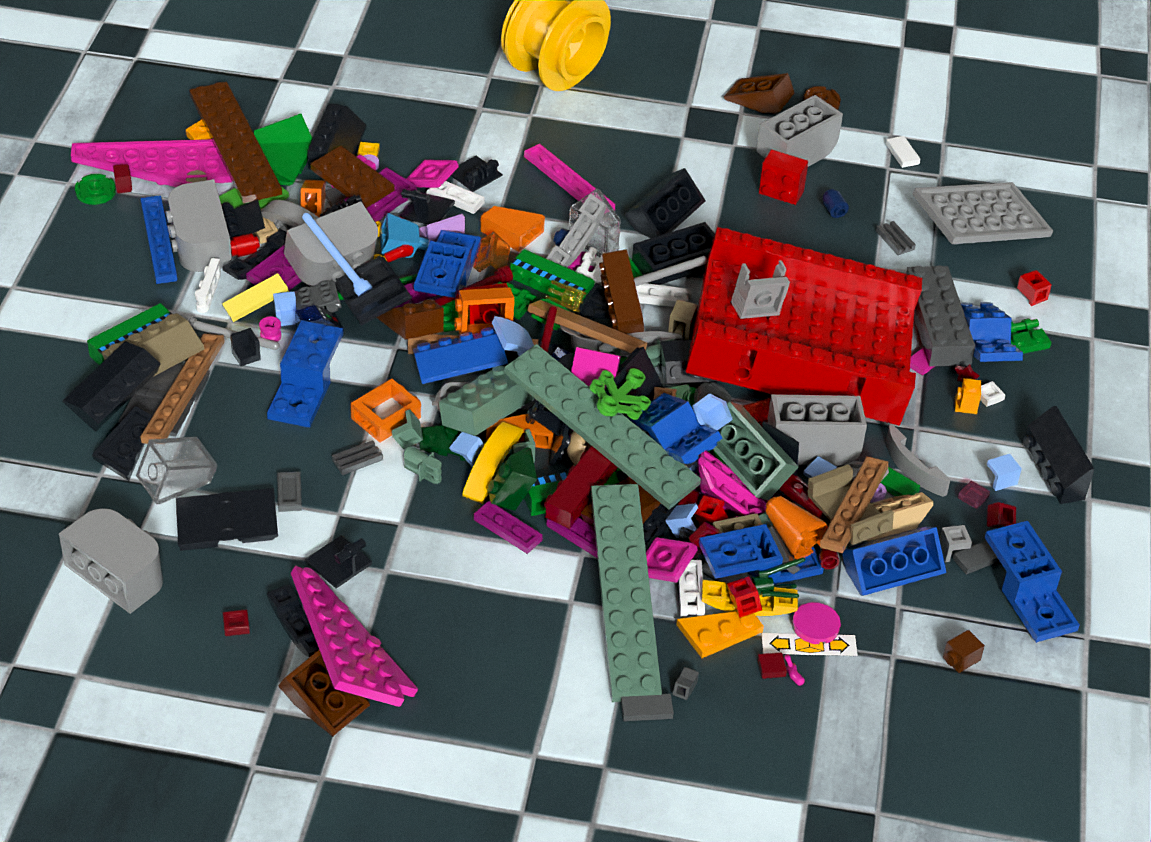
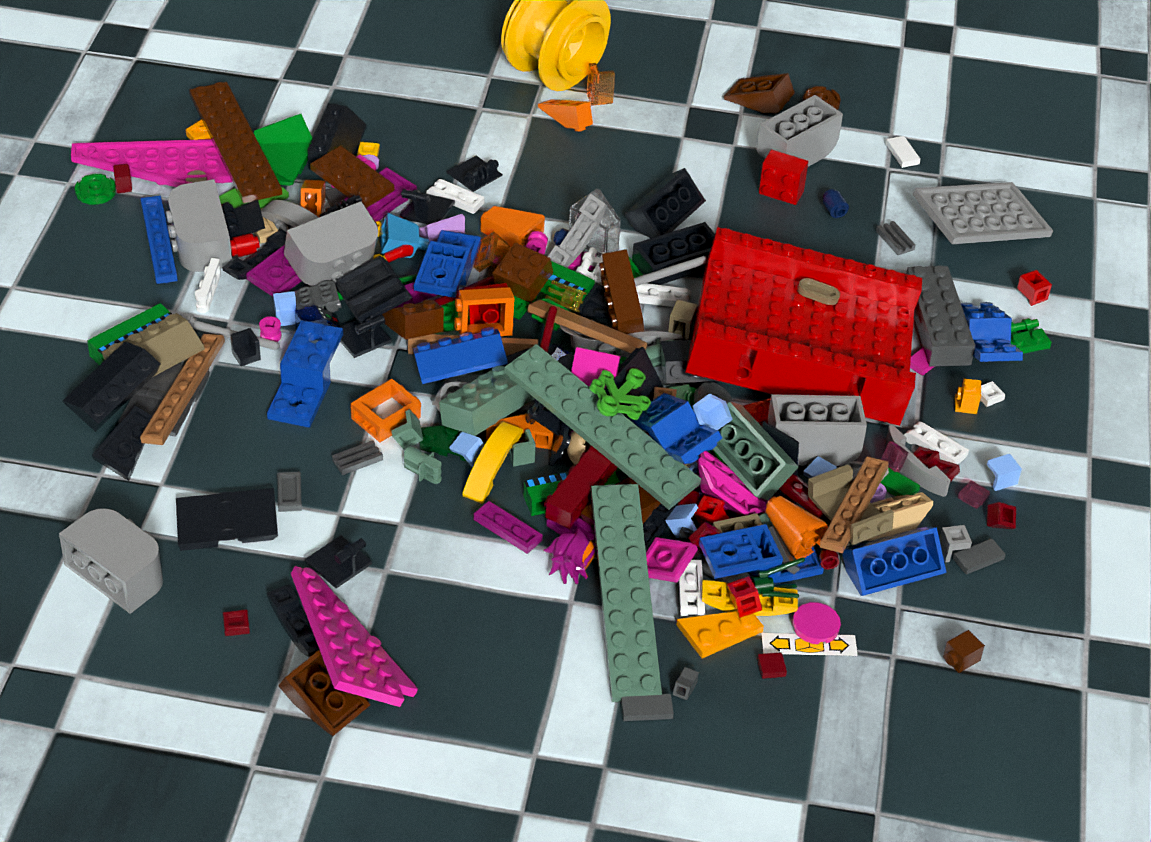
clear slope [136,437,218,504] -> none
light yellow tile [222,273,289,322] -> none
light blue piece [302,213,373,296] -> none
dark pink tile [406,160,459,188] -> none
dark green slope [487,447,537,511] -> none
light blue slope [492,316,534,356] -> none
dark pink plate [524,144,615,216] -> none
light grey piece [731,260,790,319] -> none
dark pink piece [784,654,805,686] -> none
dark red piece [955,364,980,381] -> none
blue bracket [985,521,1080,643] -> none
black slope [1023,406,1094,504] -> none
none -> black plate [338,315,391,358]
none -> reddish brown brick [493,243,553,303]
none -> dark pink wheel [526,231,548,255]
none -> orange slope [538,99,593,131]
none -> magenta hair [543,528,596,584]
none -> clear orange panel [587,63,615,106]
none -> dark tan tile [797,278,840,305]
none -> clear pink tile [881,441,909,472]
none -> white plate [904,422,969,464]
none -> dark red slope [913,447,960,482]

